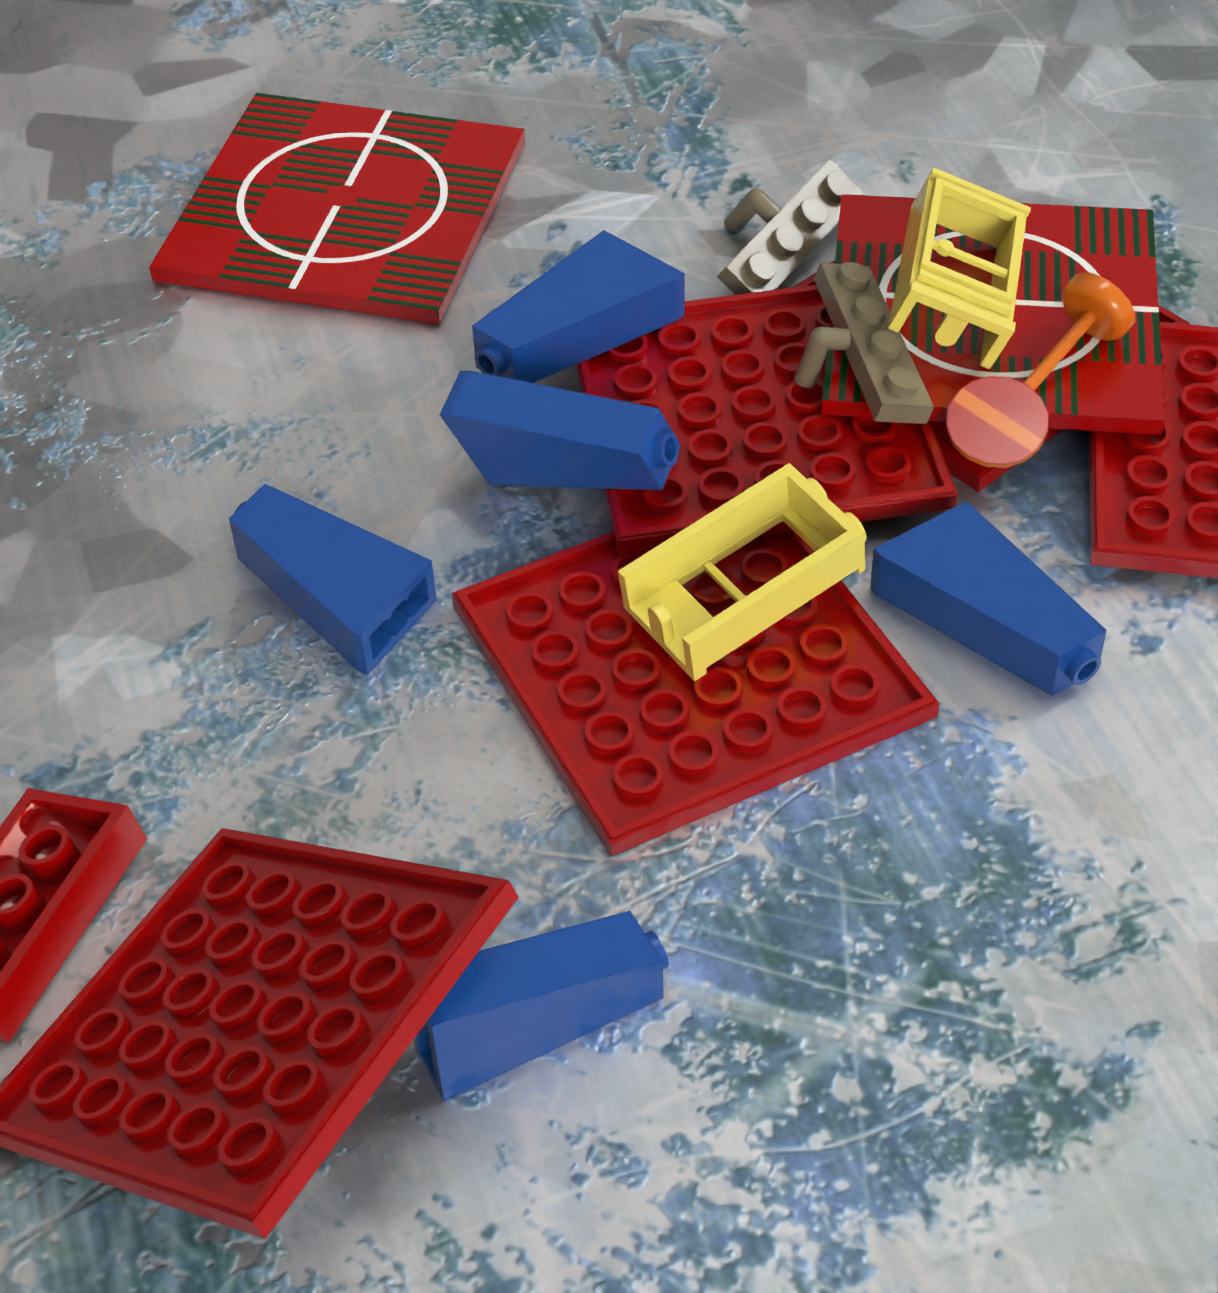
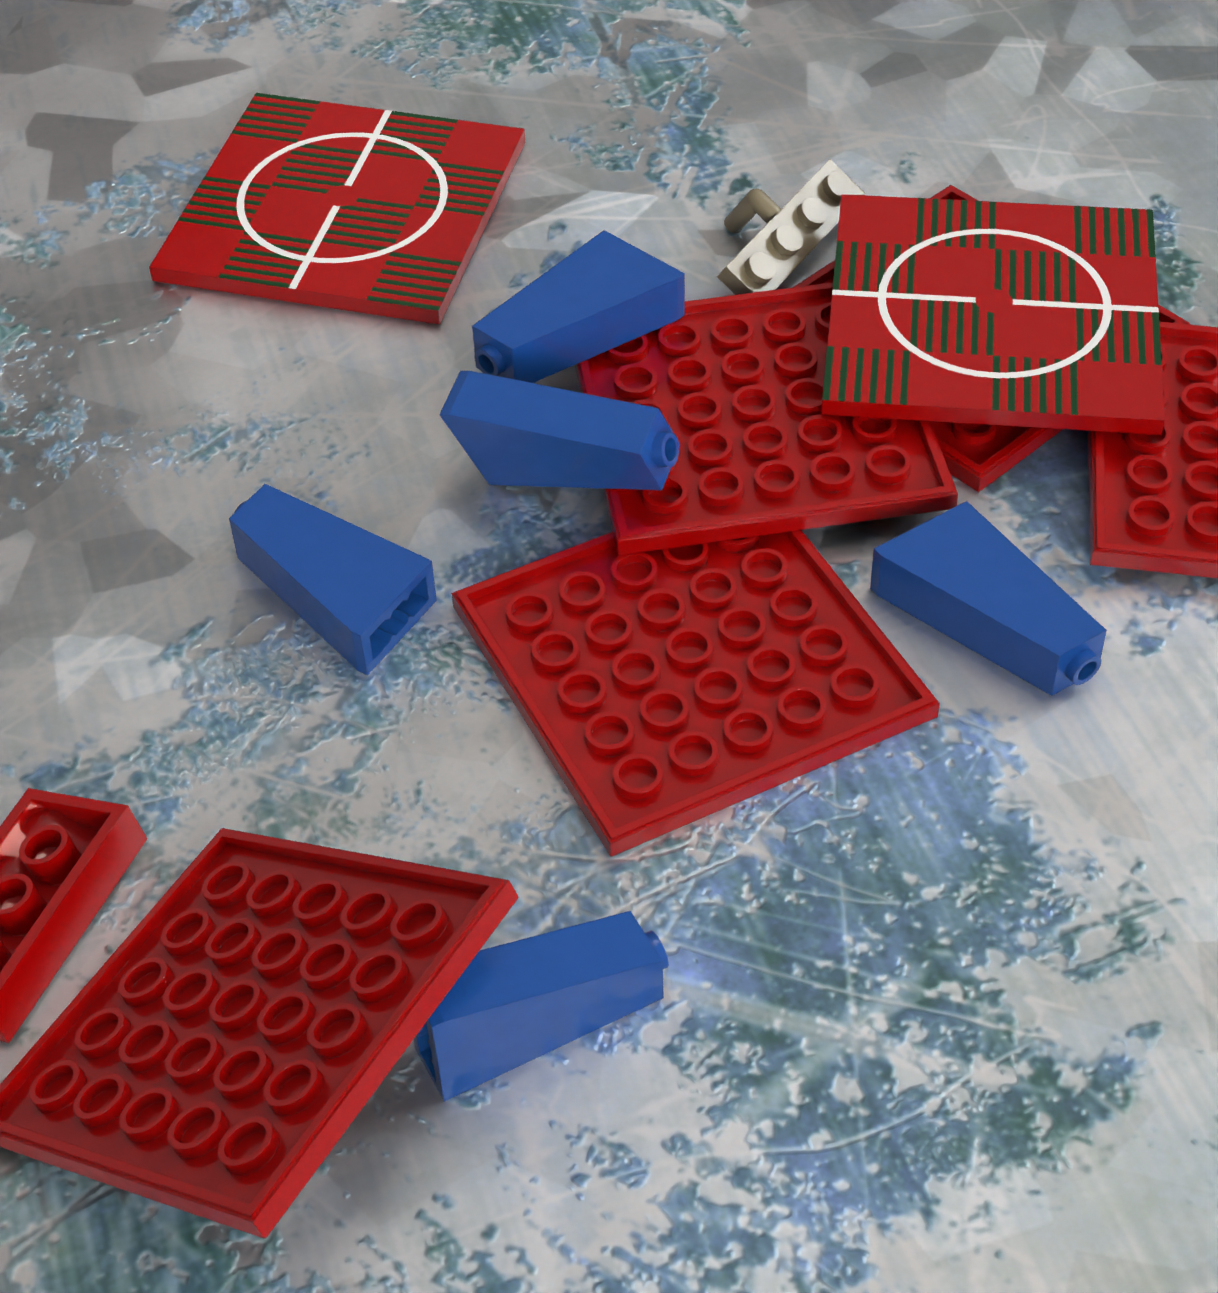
light yellow door [618,463,867,681] -> none
dark tan plate [794,262,934,424] -> none
light yellow door [888,167,1031,369] -> none
piece [946,272,1135,468] -> none

